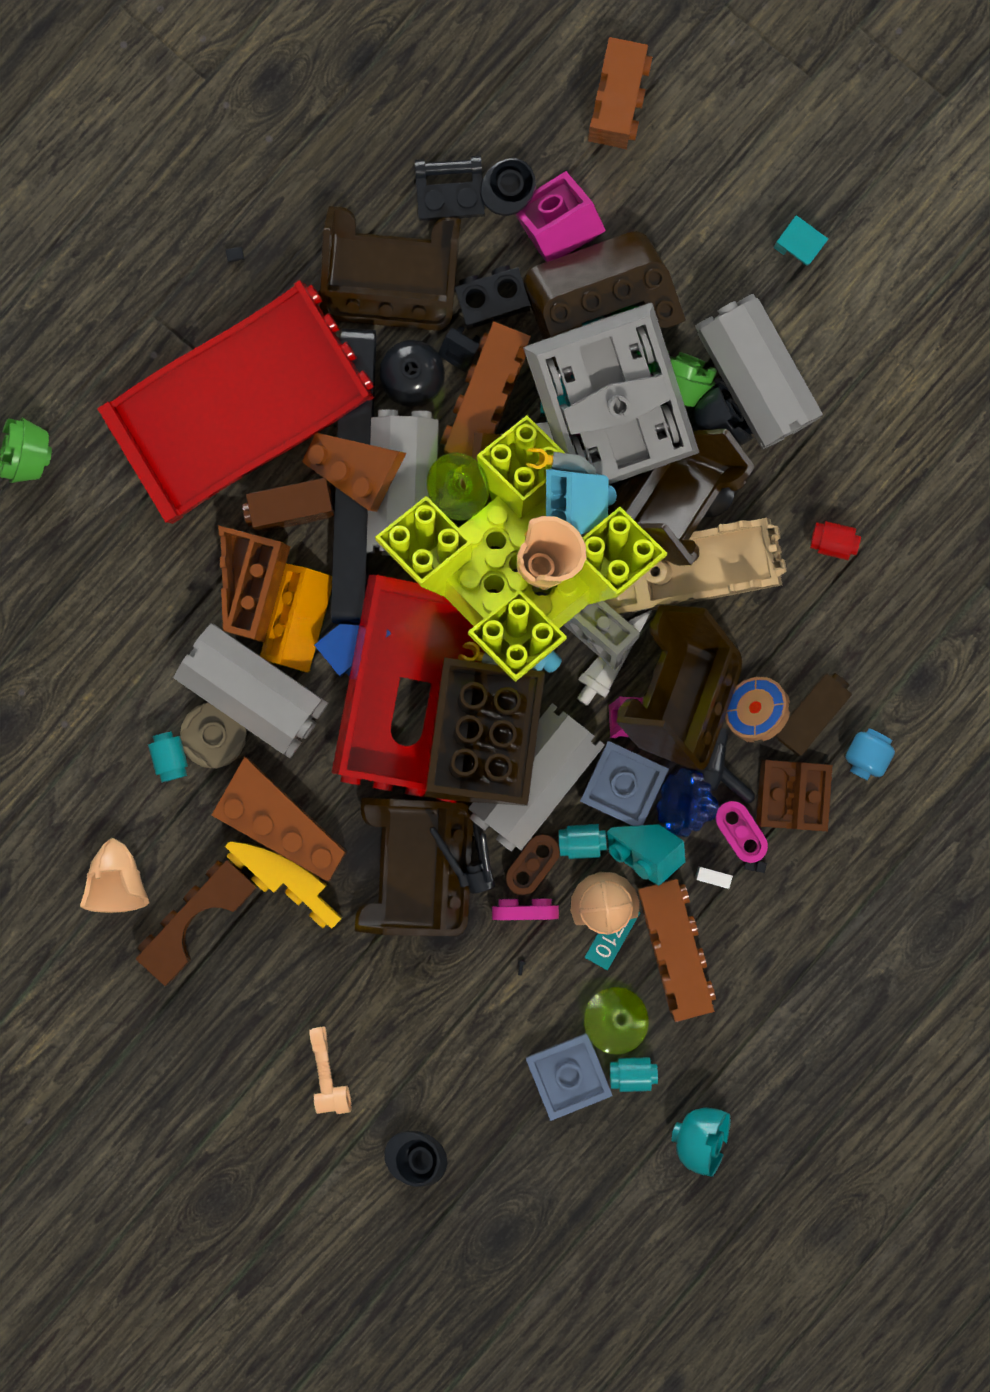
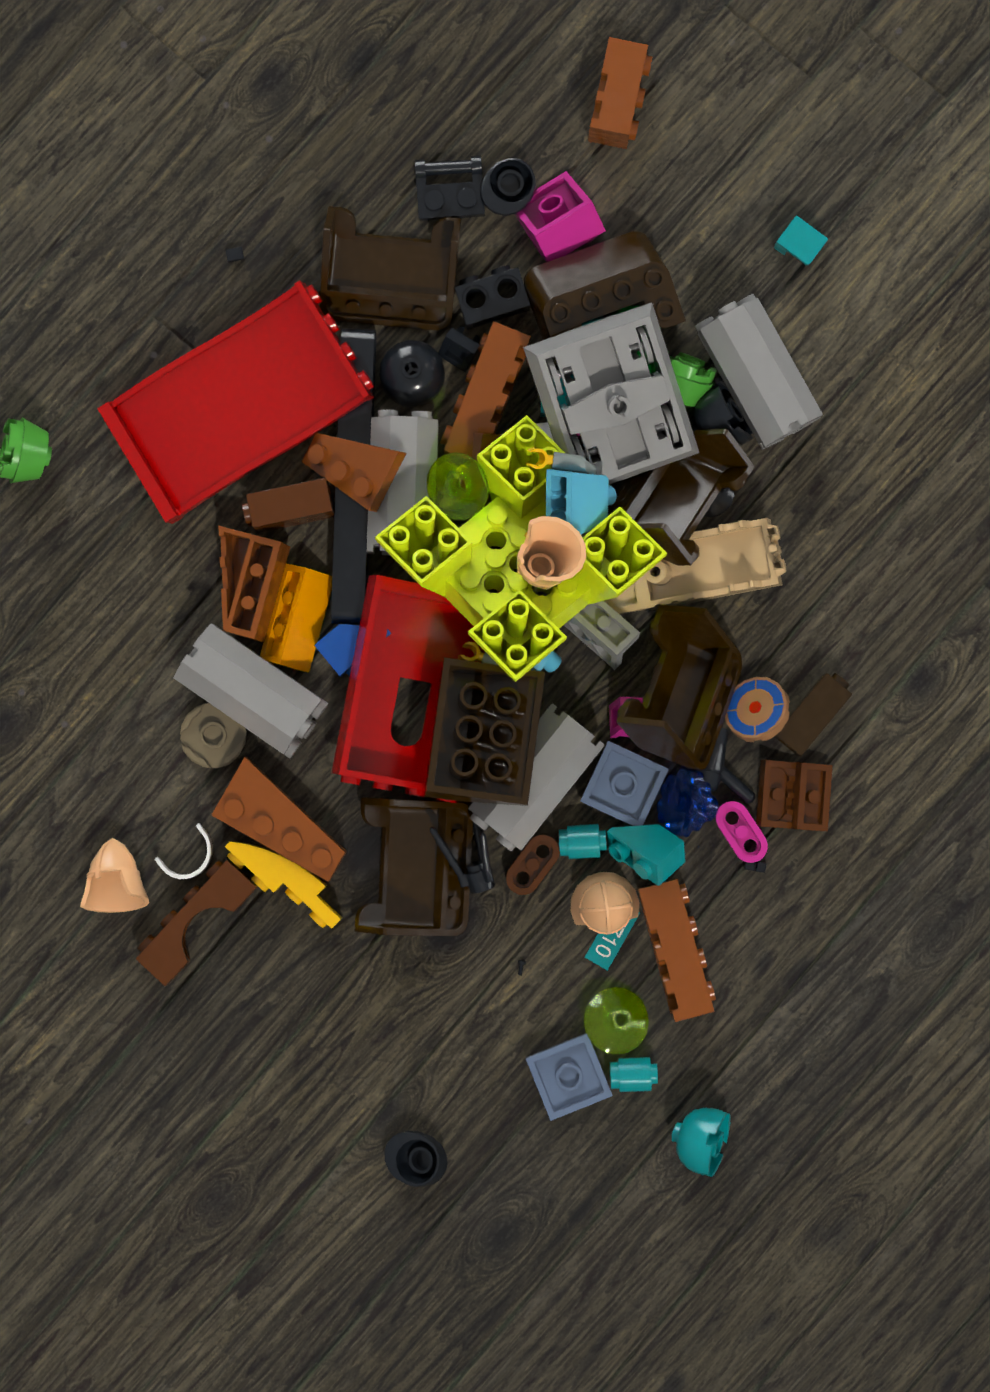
teal brick [148,731,188,783] -> none
light nougat brick [309,1026,352,1114] -> none
dark pink plate [492,898,559,920] -> none
white bar [577,610,652,706] -> none
white tile [695,866,733,889] -> none
red brick [810,521,861,560] -> none
dark azure head [845,728,895,780] -> none
none -> white helmet [155,823,213,879]

